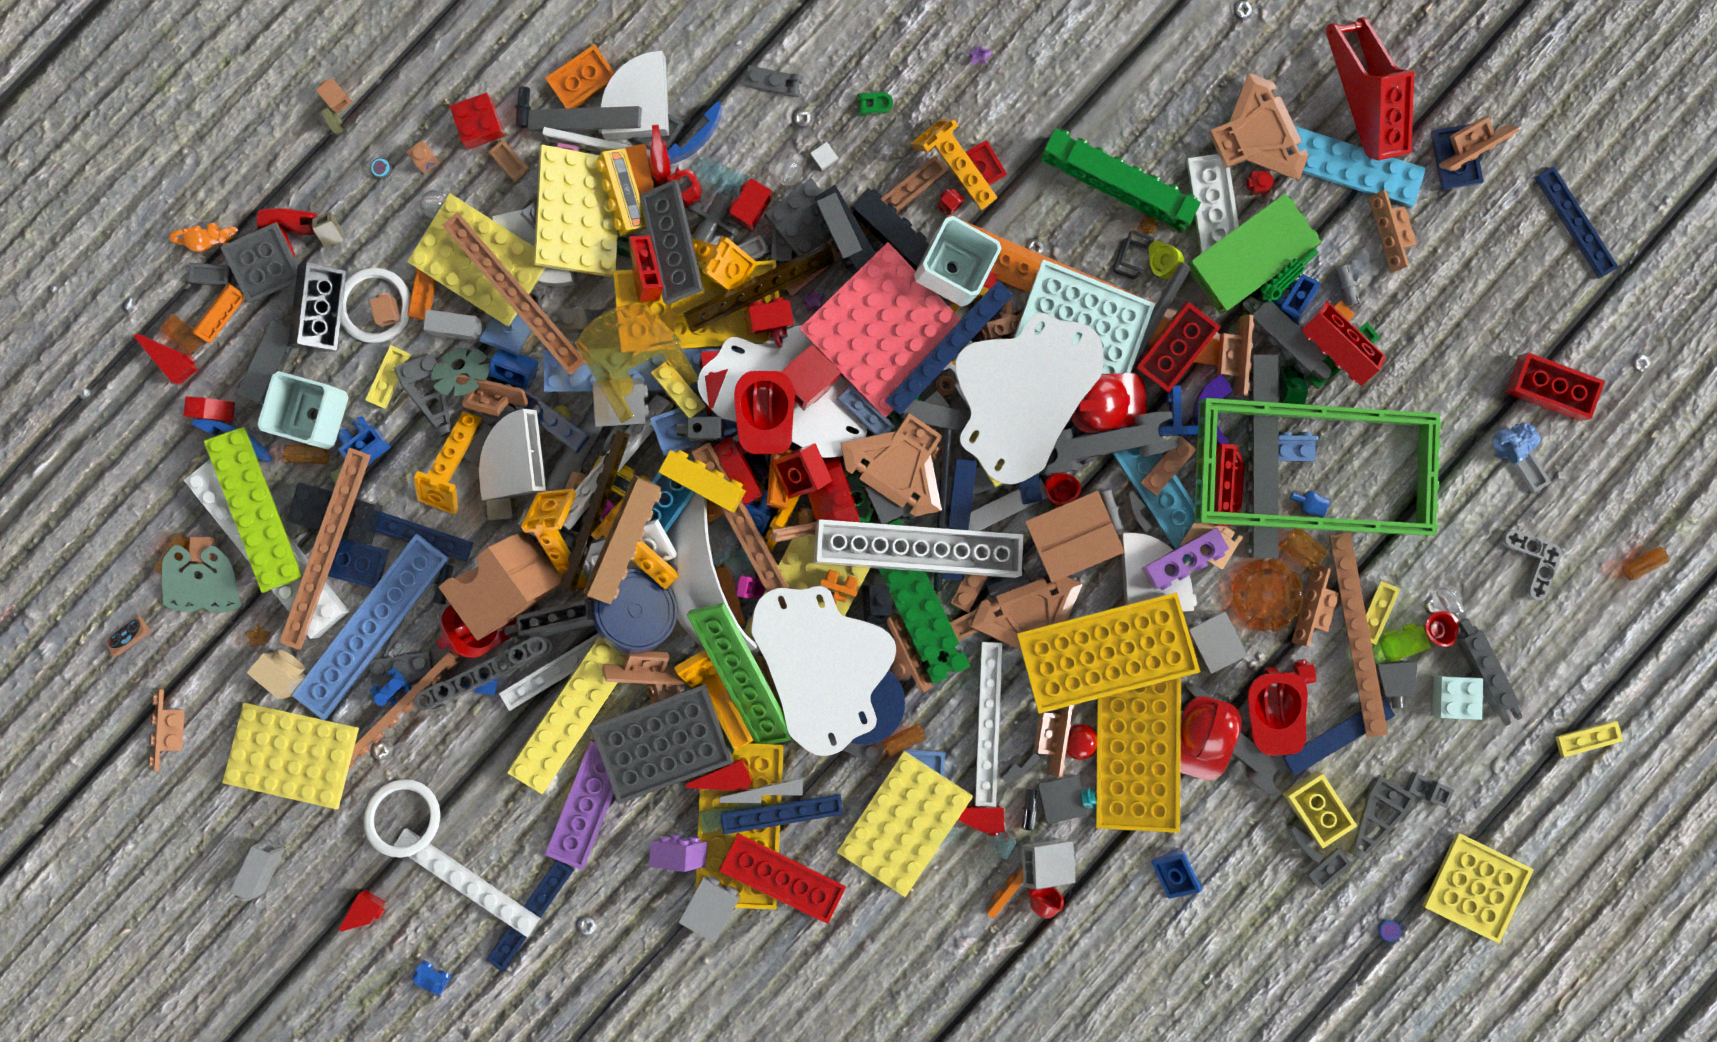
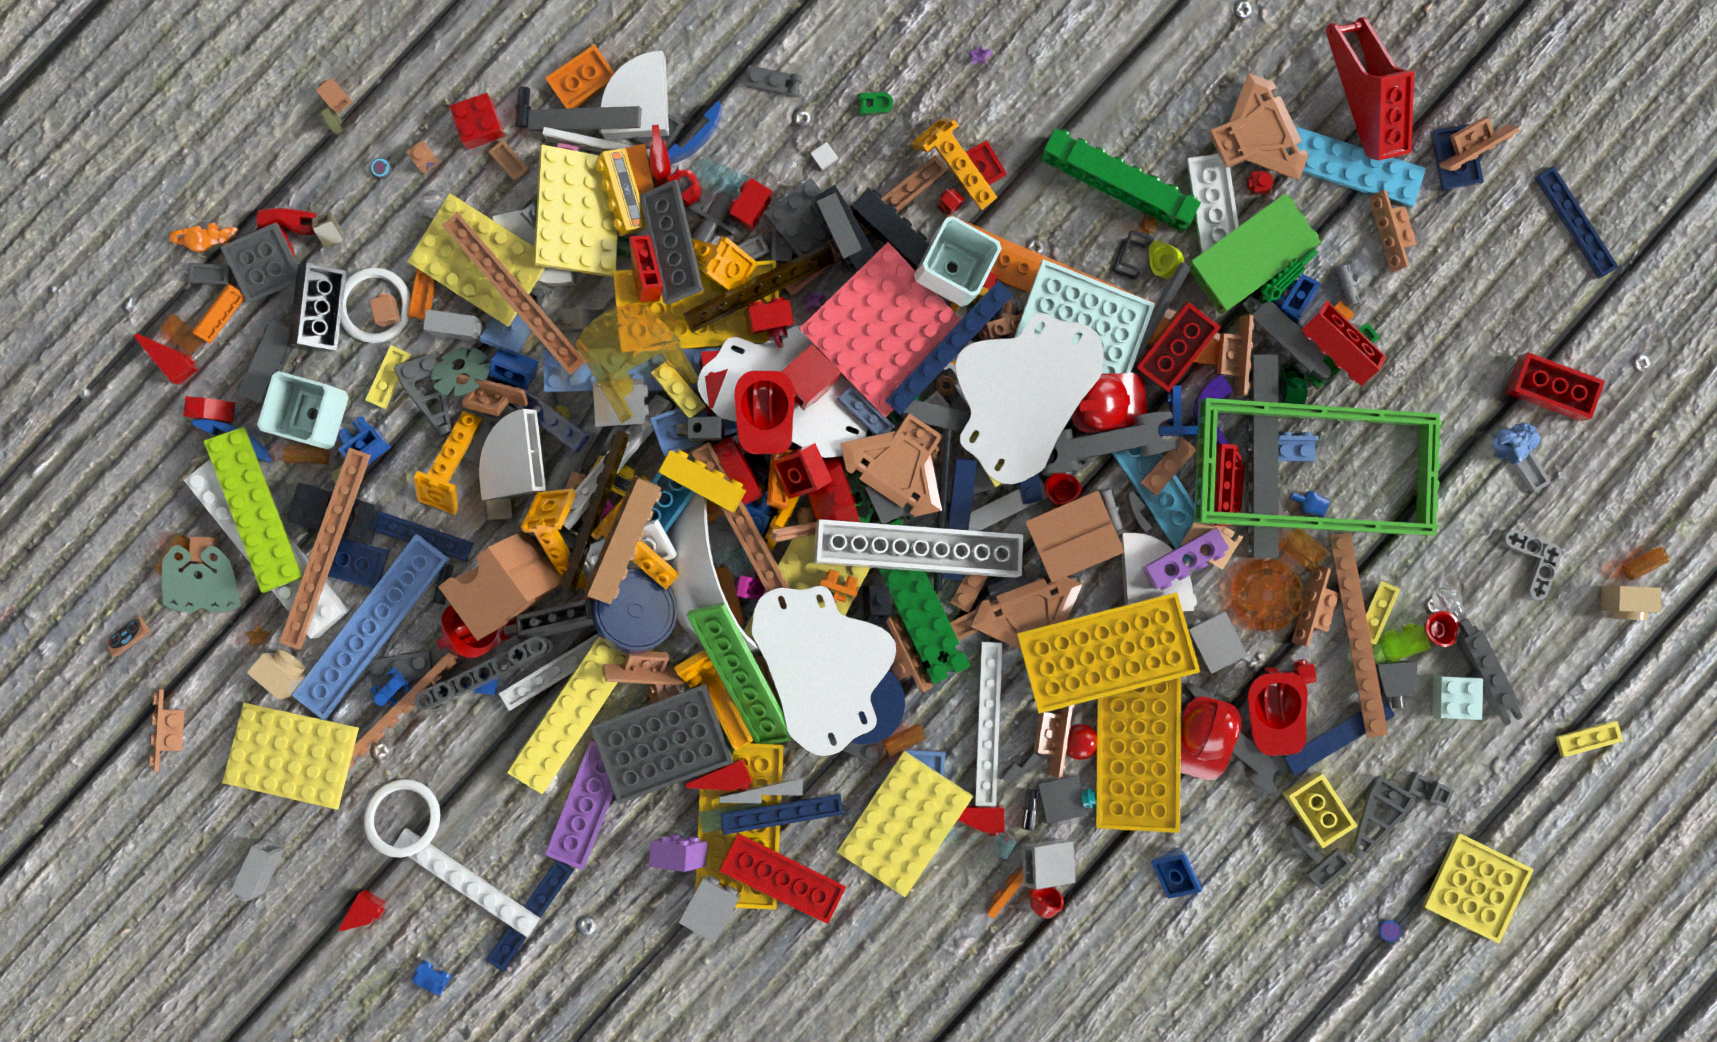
none -> tan piece [1600,586,1662,621]

